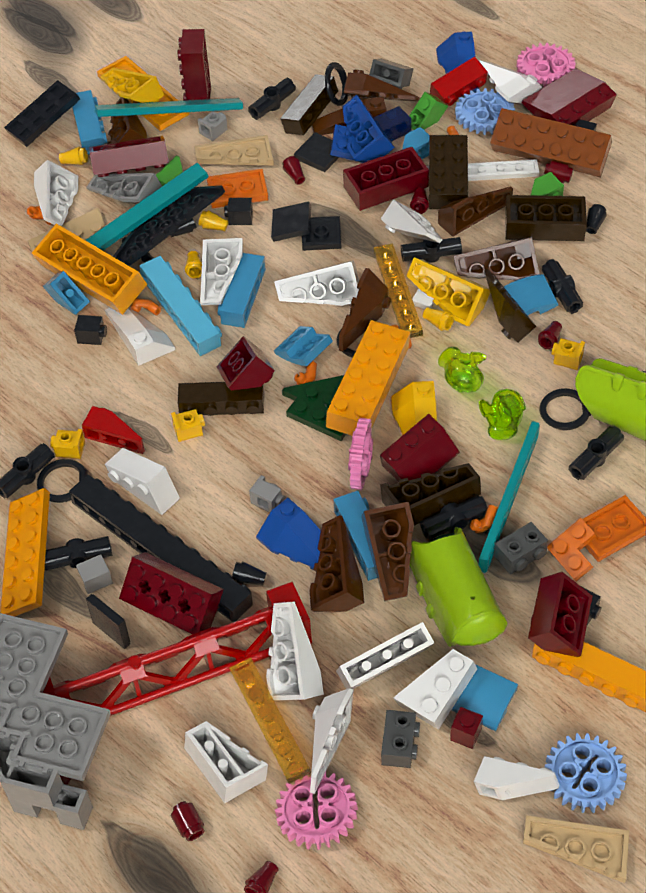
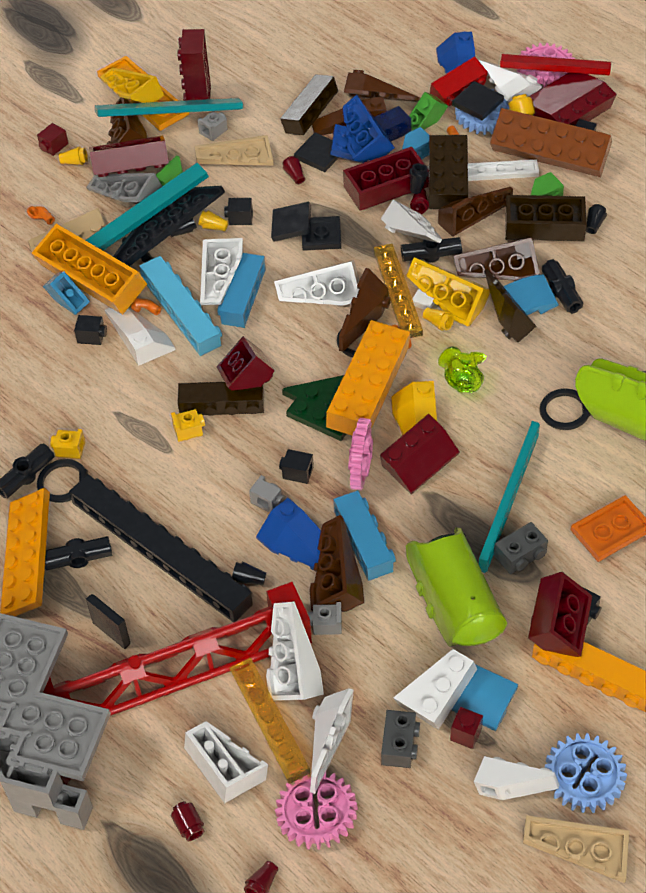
black plate [4,80,80,147] -> none
white wedge [34,160,78,226] -> none
dark azure brick [72,90,108,155] -> none
light grey panel [76,554,113,594] -> none
red slope [82,406,145,454] -> none
white wedge [105,448,180,515] -> none
dark red brick [119,552,224,634] -> none
yellow cone [185,251,202,279] -> none
orange plate [207,169,268,209] -> none
black piece [248,77,296,120] -> none
dark azure slope [274,326,333,366] -> none
orange arm [294,361,317,385] -> none
black piece [325,62,348,106] -> none
white brick [336,622,434,689] -> none
reddish brown wedge [361,502,414,602] -> none
dark grey brick [369,58,414,89] -> none
dark brown wedge [380,463,481,526] -> none
black piece [420,495,488,540] -> none
orange arm [470,505,498,534] -> none
clear neon green helmet [479,389,526,440] -> none
dark red cone [538,321,562,349] -> none
dark red brick [544,160,574,184] -> none
orange plate [547,518,597,582] -> none
yellow brick [551,338,585,370] -> none
black piece [569,426,624,480] -> none
none -> dark red brick [37,123,69,156]
none -> black brick [279,449,314,484]
none -> light grey brick [308,602,342,635]
none -> black cone [410,163,429,194]
none -> black tile [452,81,504,120]
none -> red tile [500,54,611,76]
none -> yellow head [508,94,535,115]

